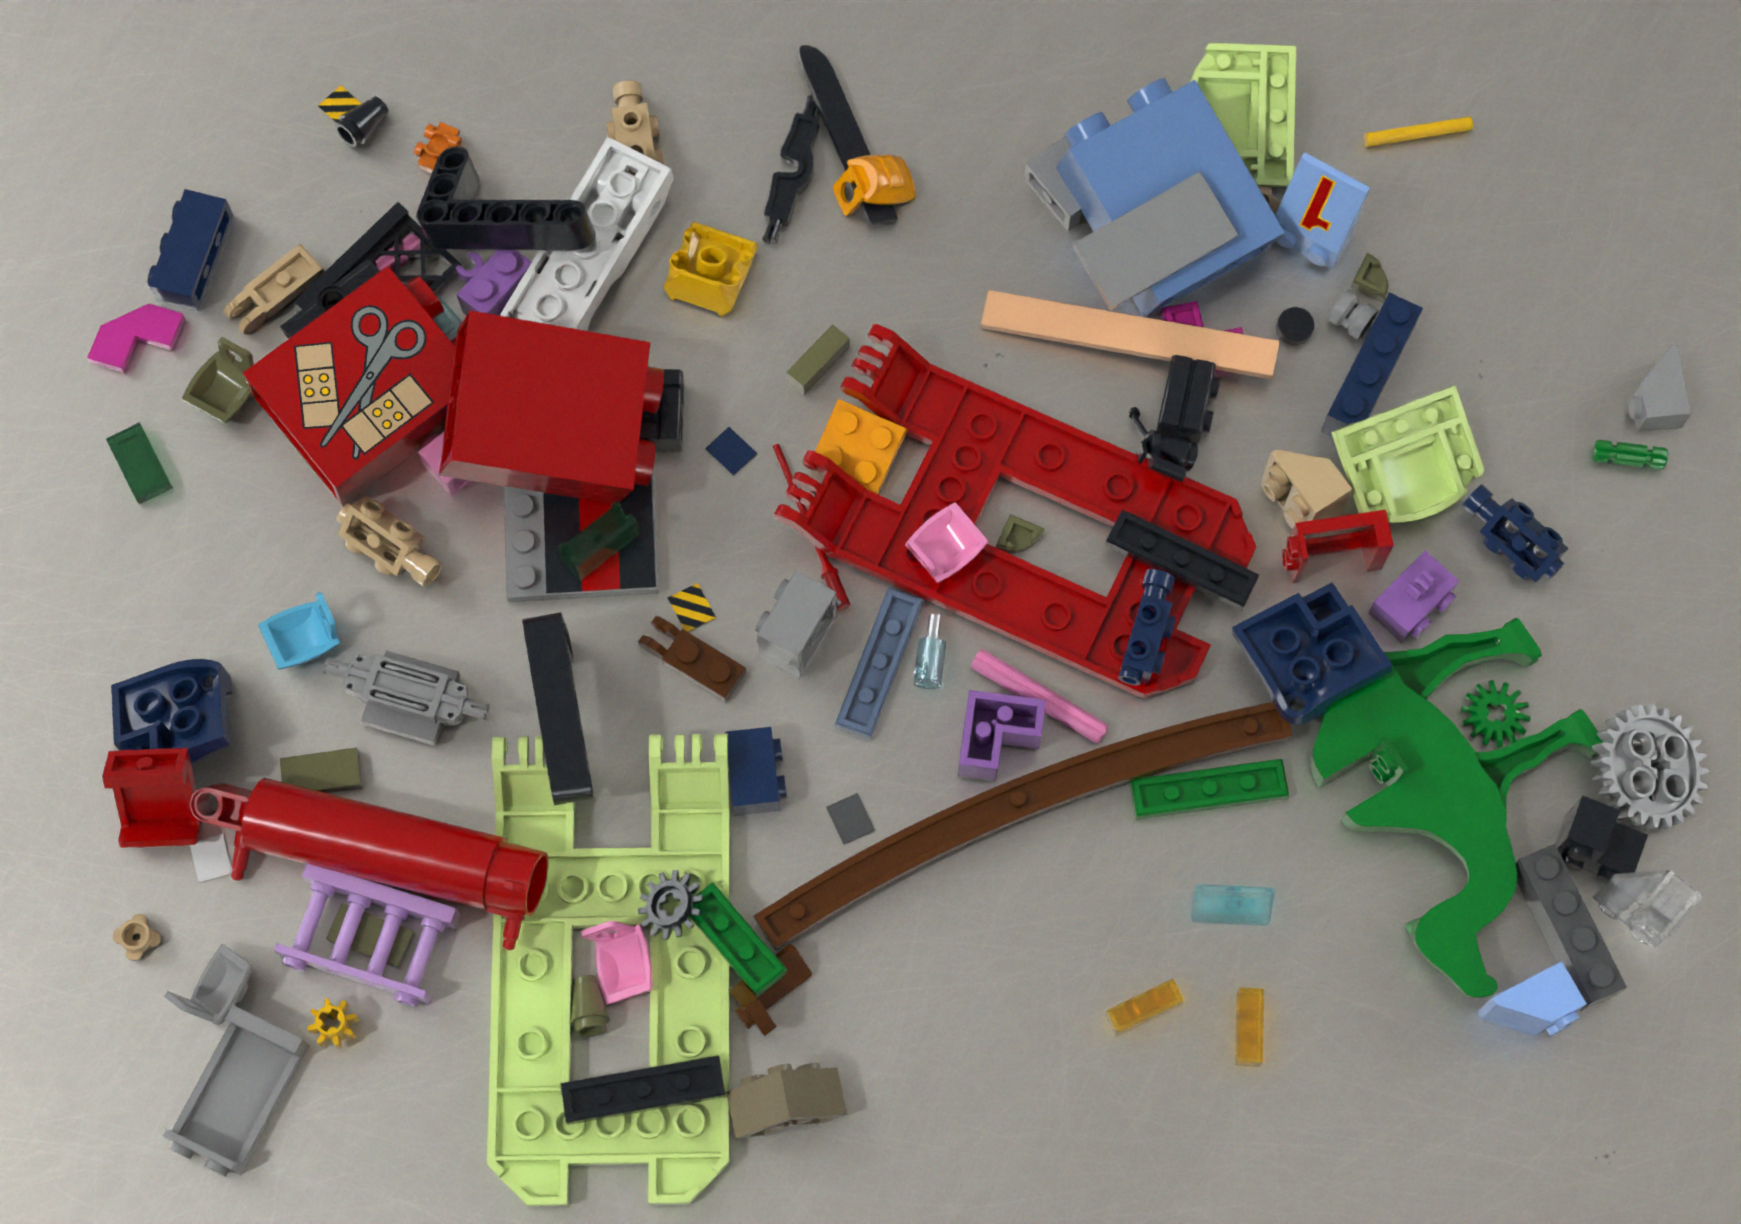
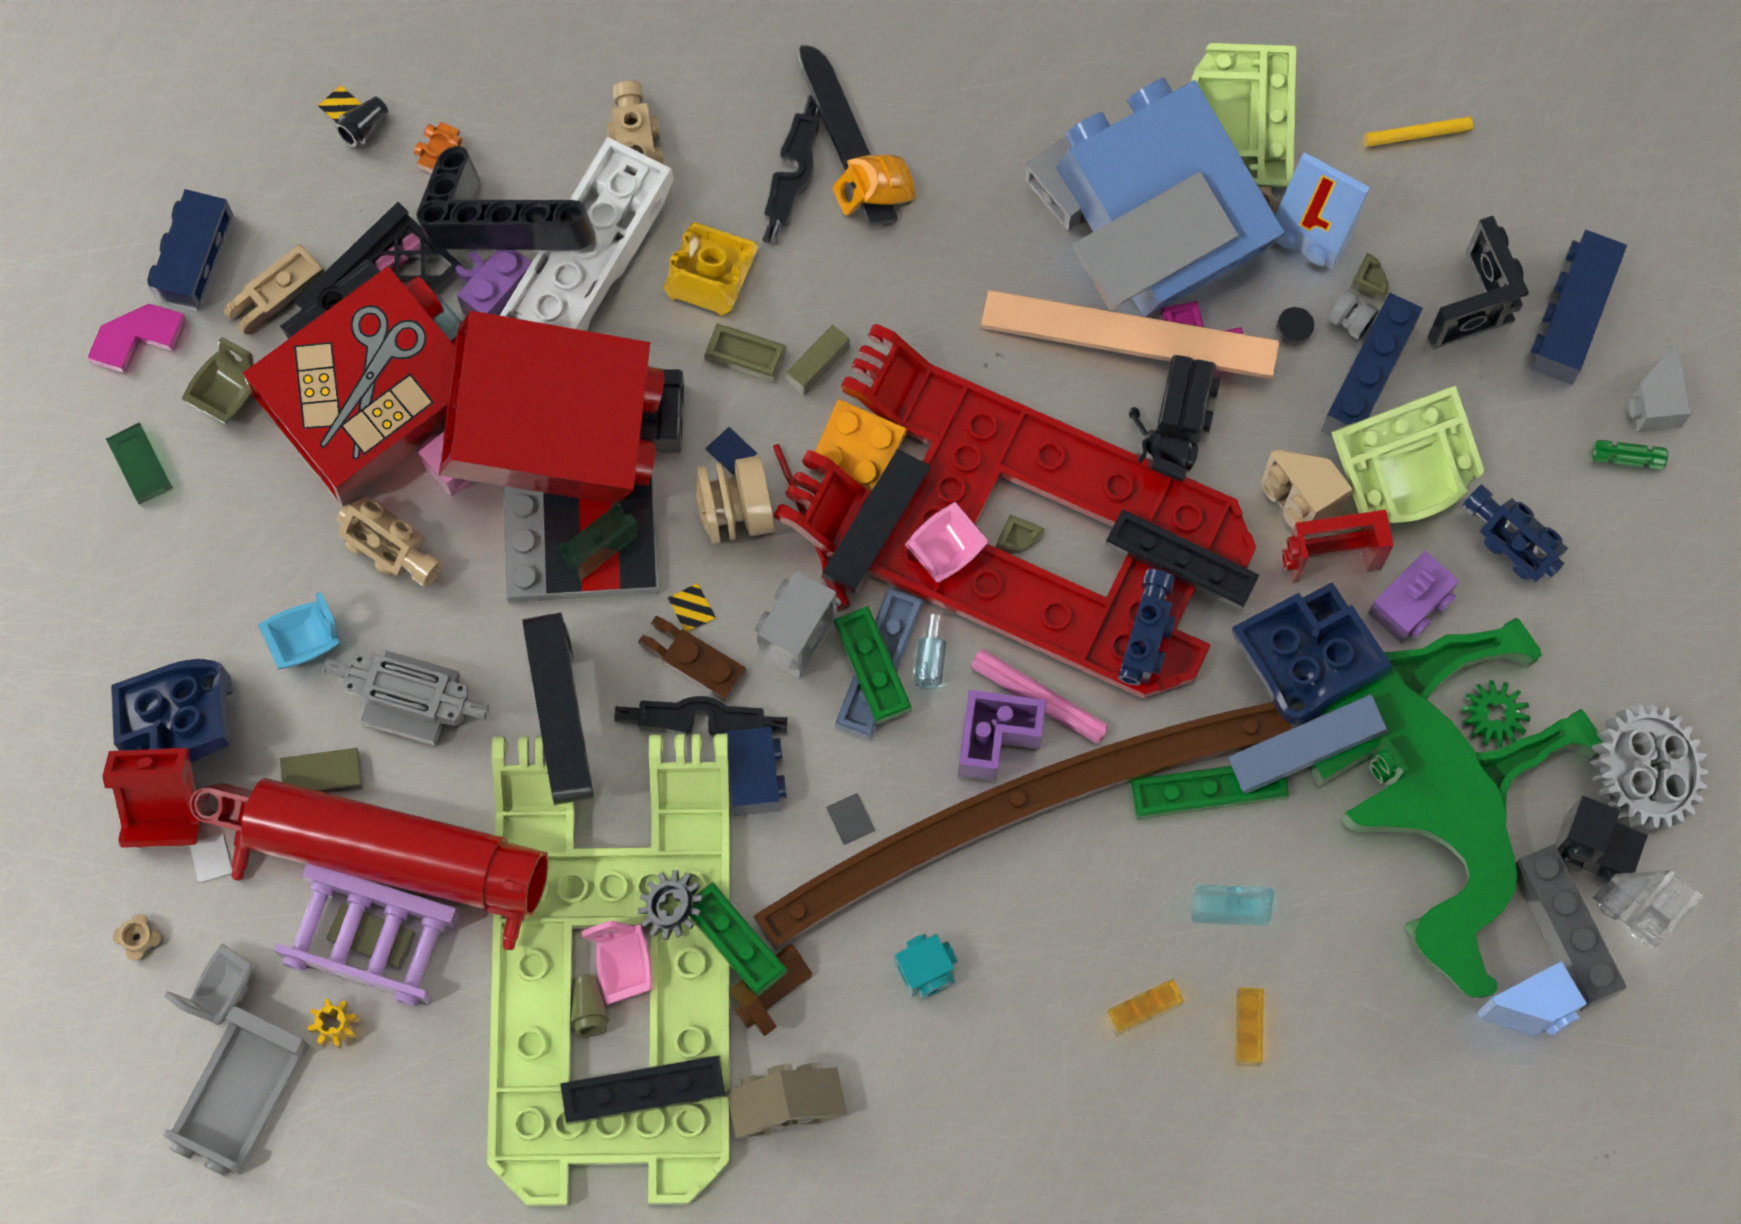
none -> black piece [614,696,788,738]
none -> tan wheel [695,455,775,544]
none -> olive tile [704,323,786,382]
none -> black tile [822,448,930,594]
none -> green tile [833,606,912,725]
none -> teal brick [894,934,958,999]
none -> sand blue tile [1228,694,1388,794]
none -> black bracket [1427,215,1529,350]
none -> dark blue brick [1529,229,1627,385]

